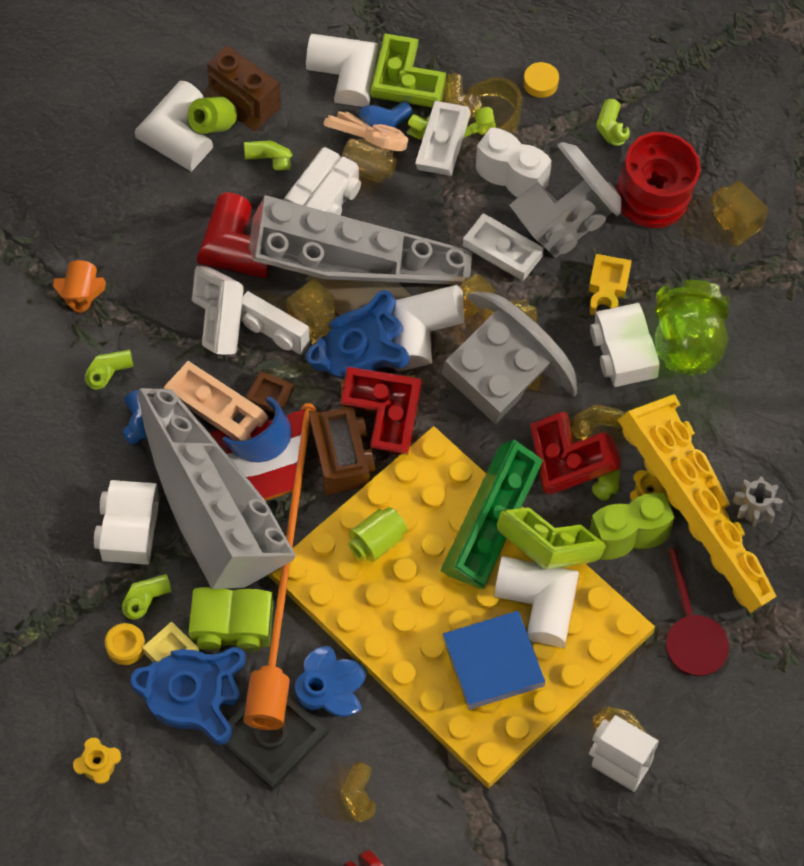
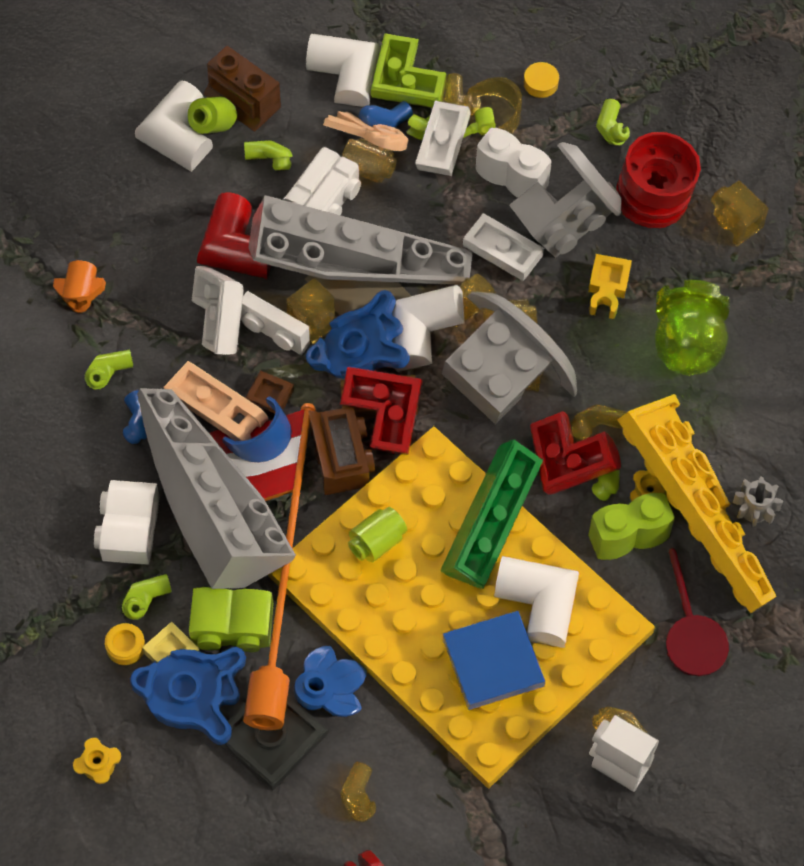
lime brick [497,507,606,570] -> none
white brick [590,303,660,387] -> none

